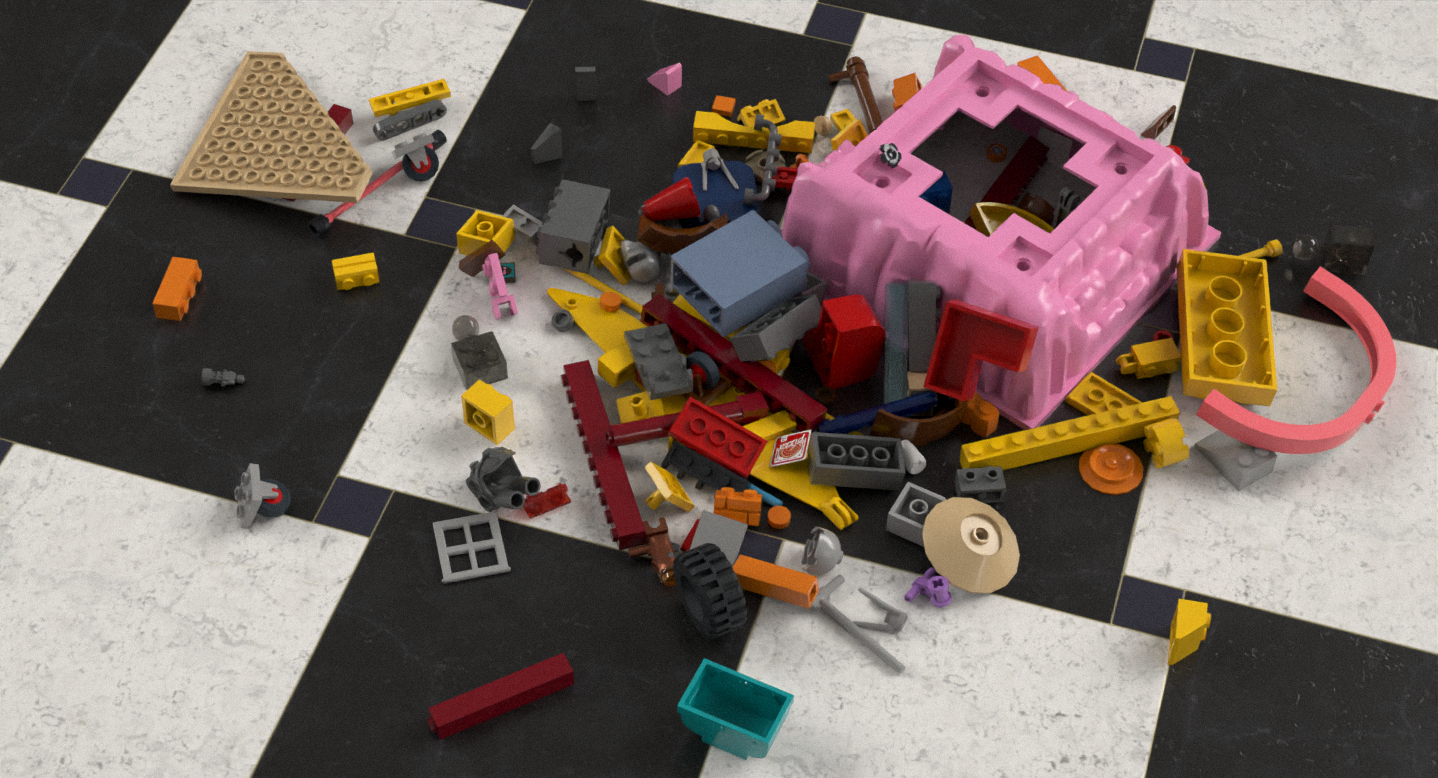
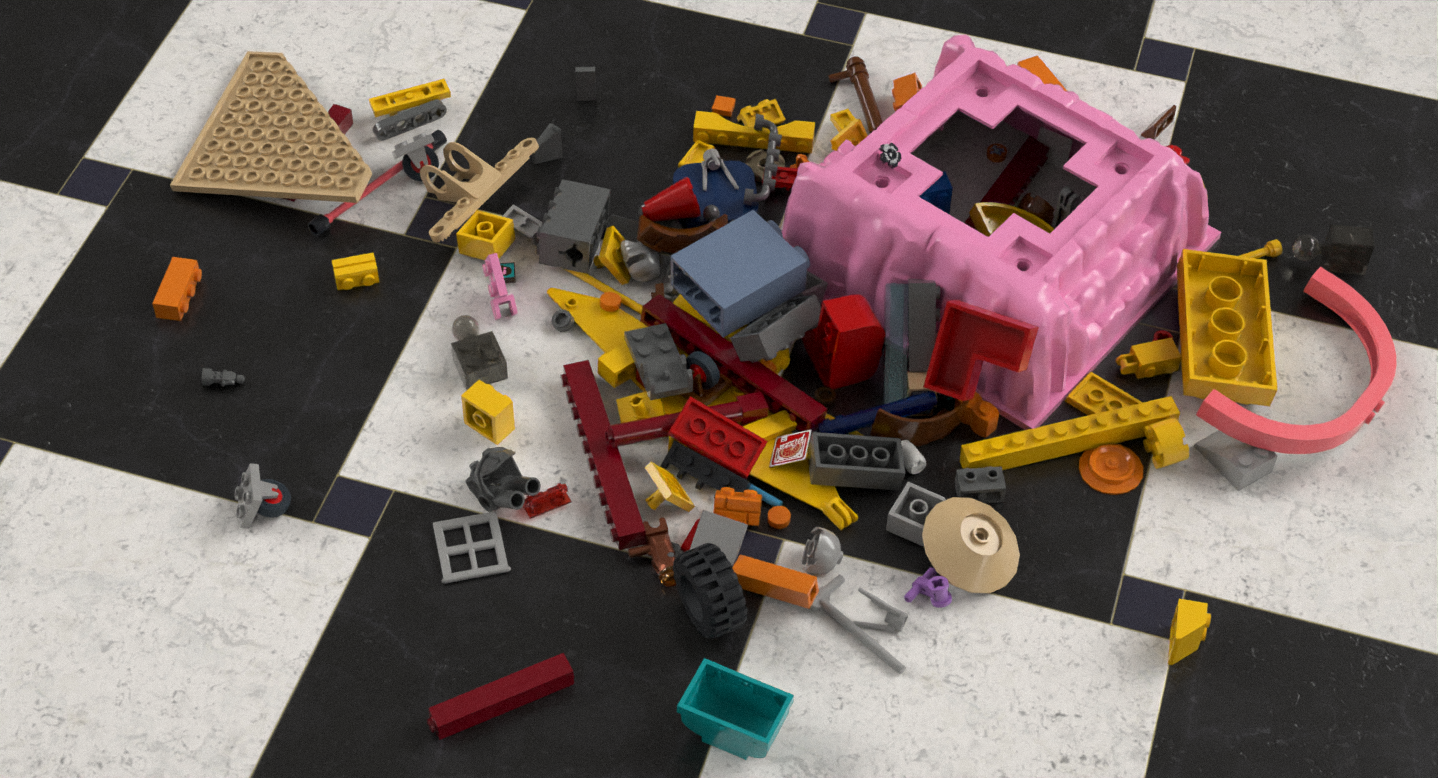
reddish brown slope [459,240,505,277] -> none
bright pink slope [647,62,682,95] -> none
tan plate [814,116,832,136] -> none
none -> tan piece [420,138,539,243]

